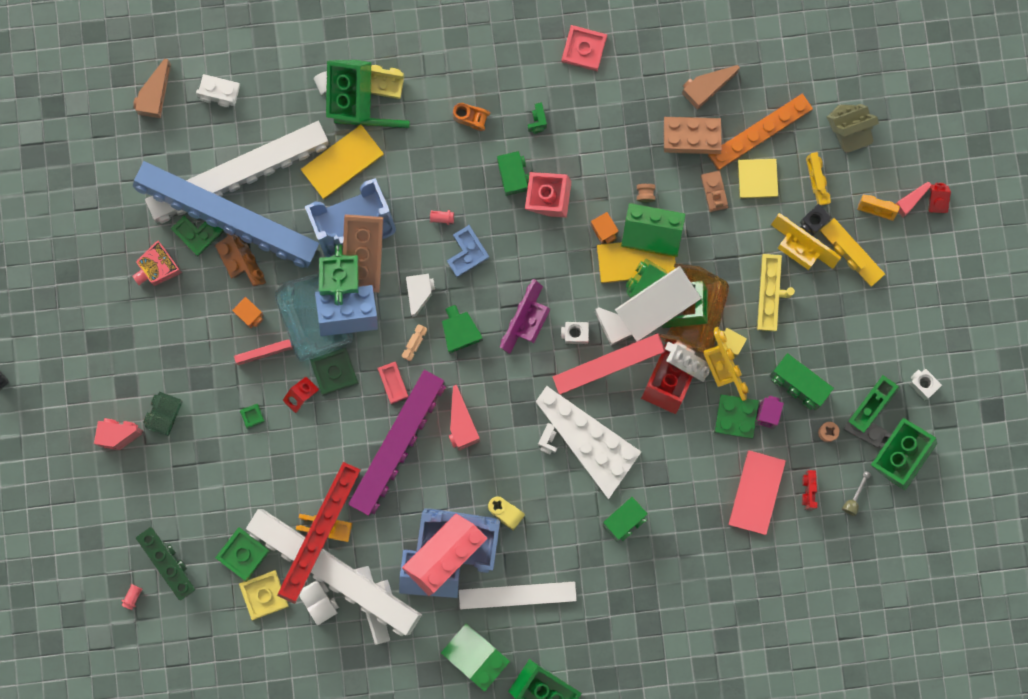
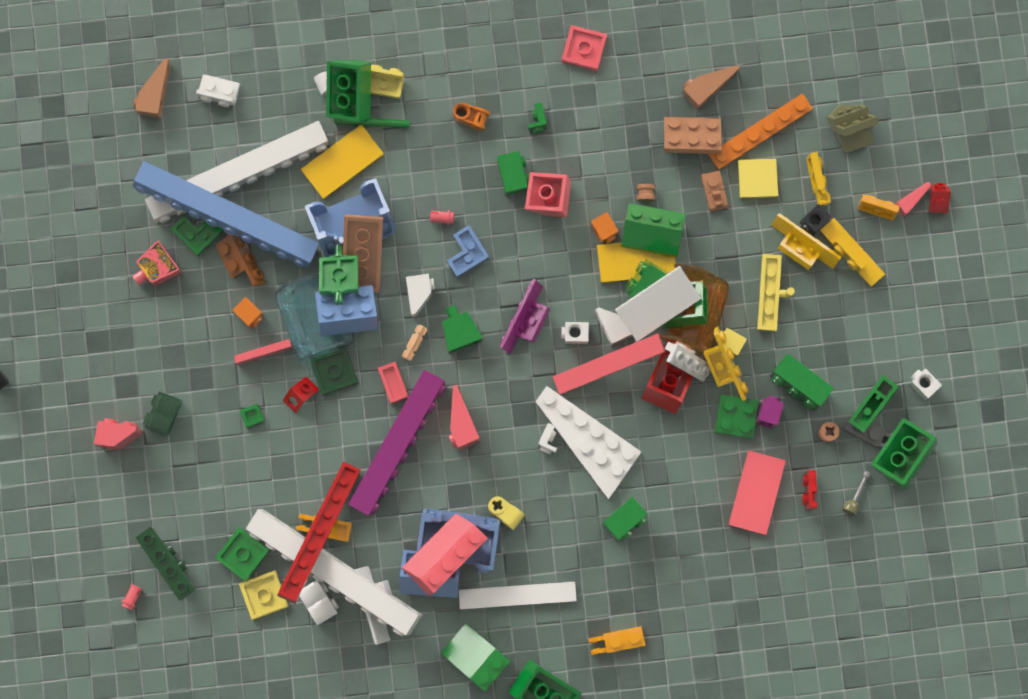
none -> light orange hinge [588,626,645,655]

